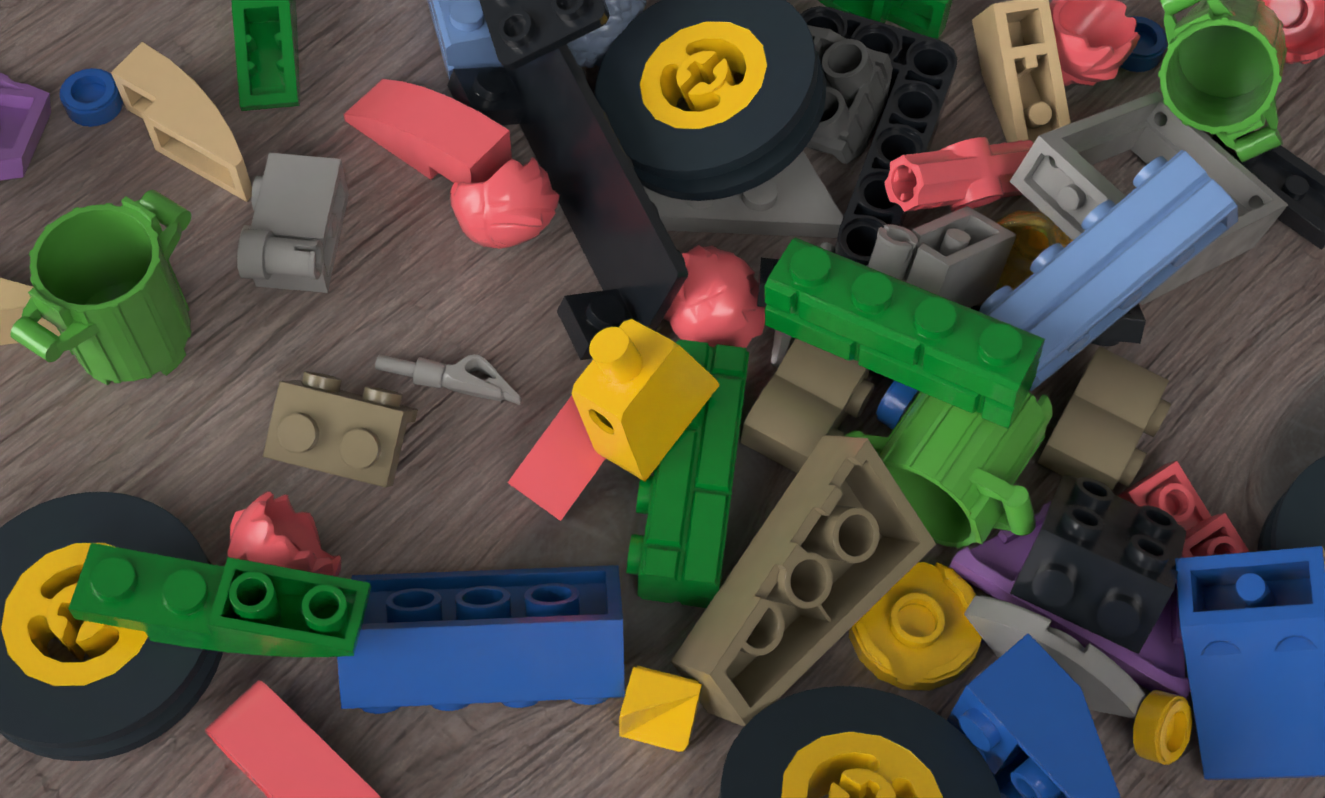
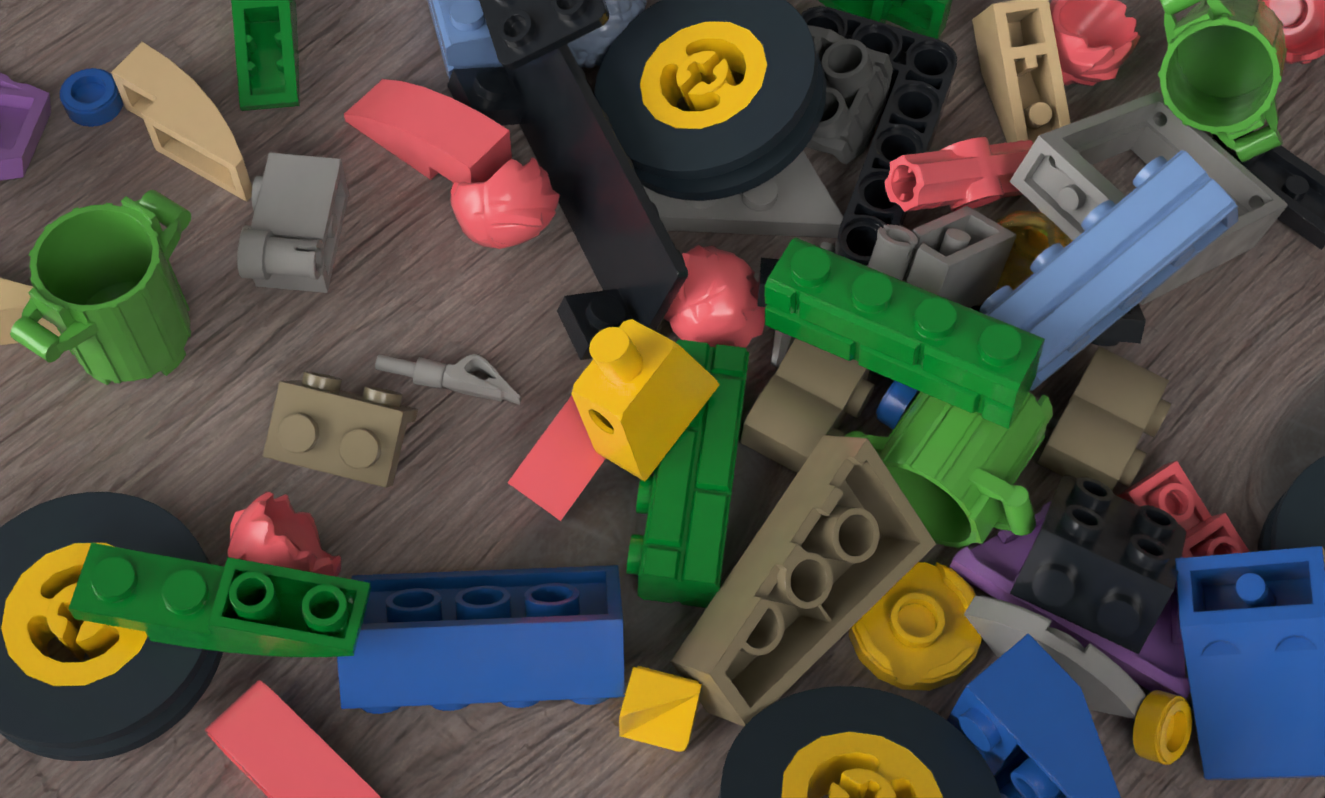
blue tile [1120,16,1168,72] -> none

